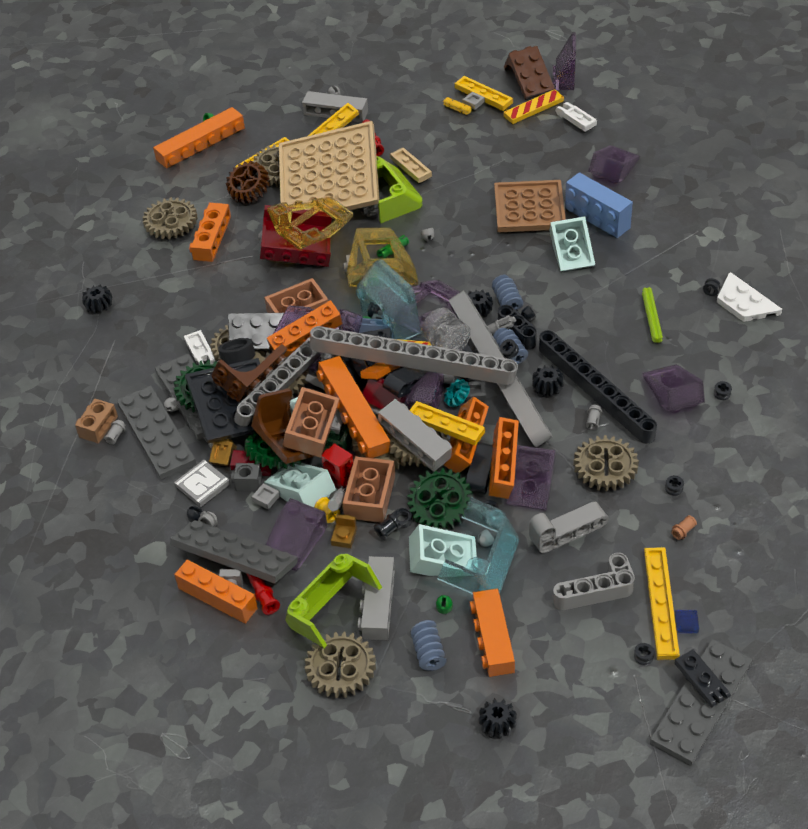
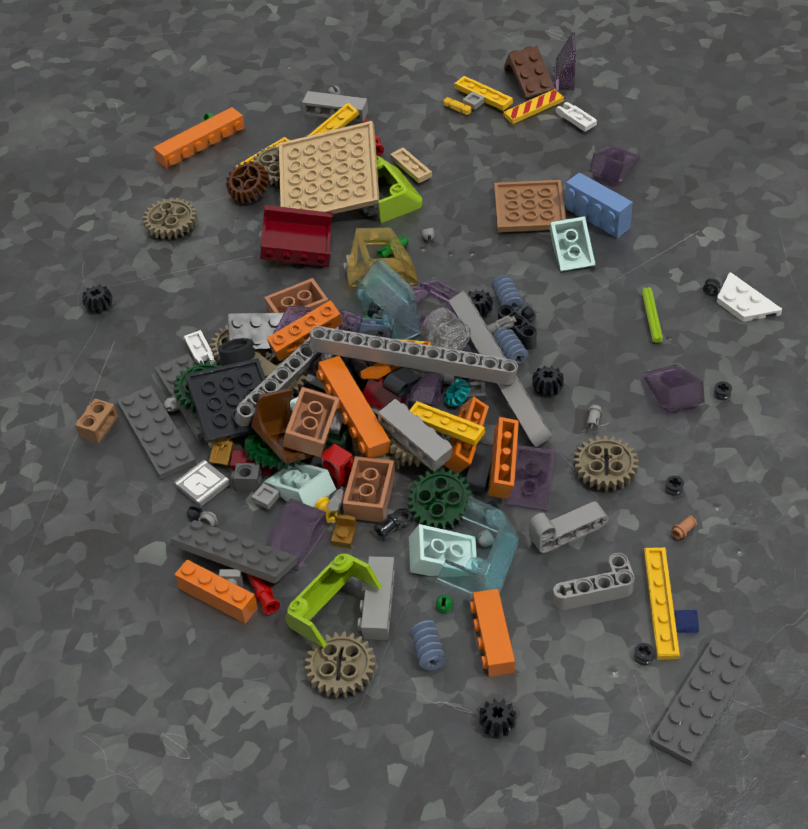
light grey pin [104,420,126,445] -> none
orange brick [189,202,231,262] -> none
reddish brown bracket [211,344,287,402] -> none
clear yellow windscreen [268,197,353,250] -> none
black bush [500,339,519,358] -> none
black beam [539,330,657,444] -> none
black hinge [675,649,731,708] -> none

